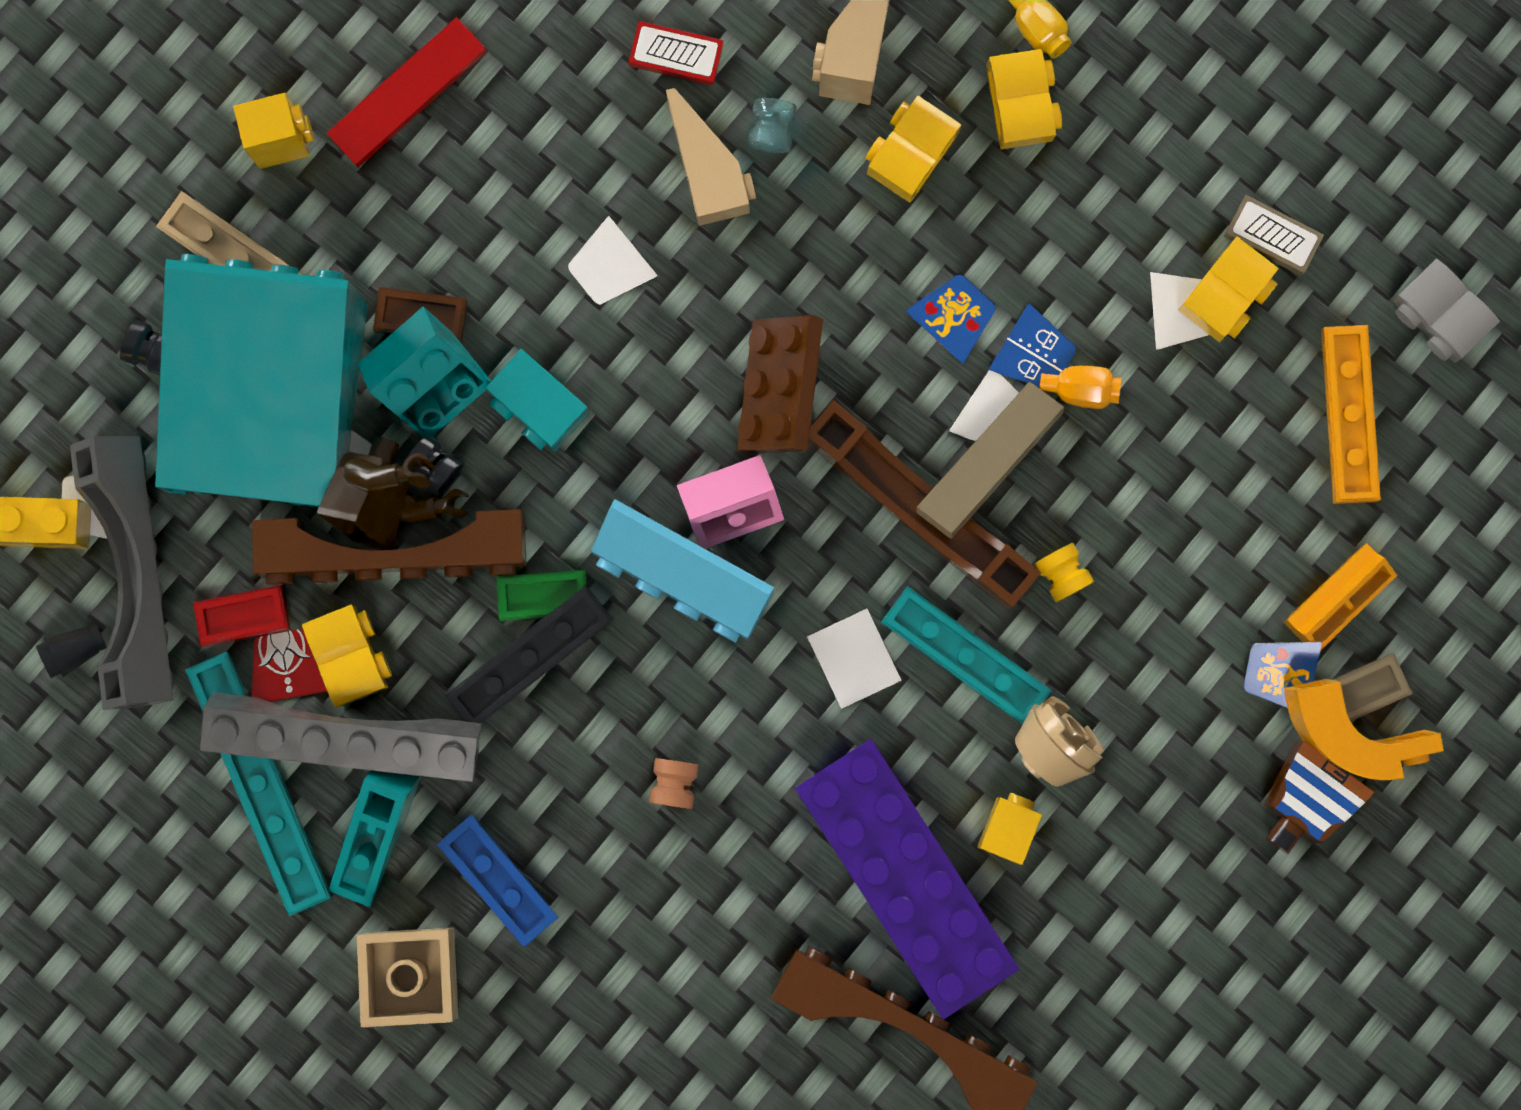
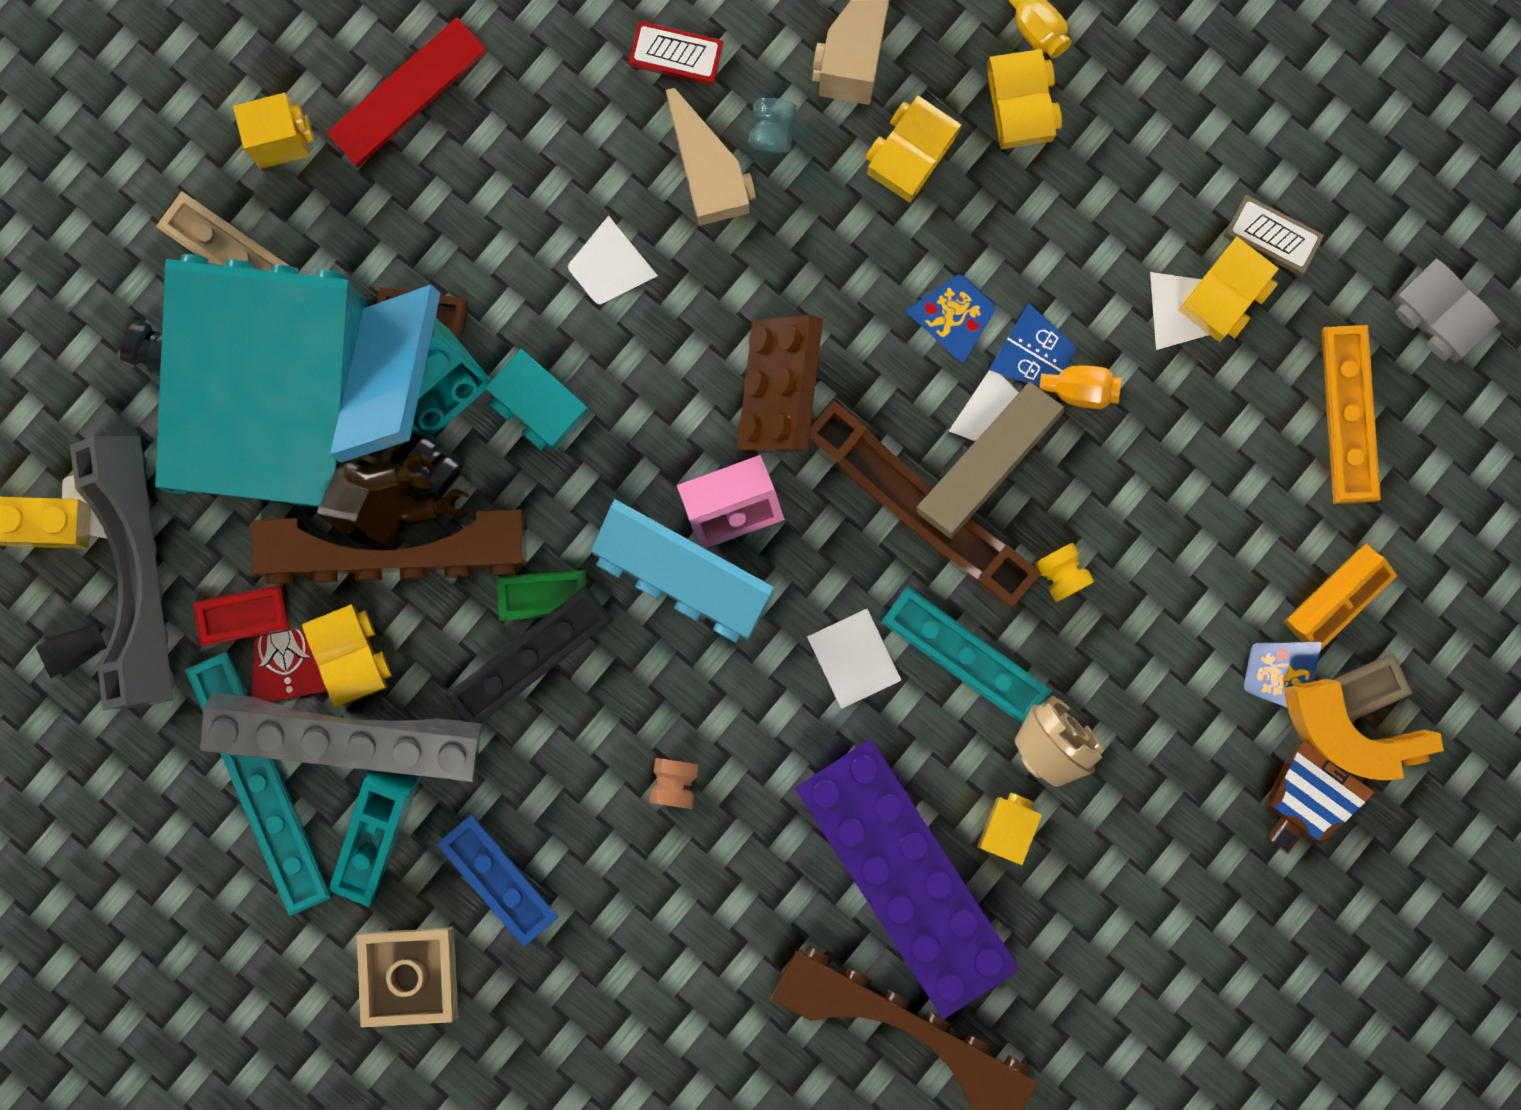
none -> dark azure tile [330,285,441,463]

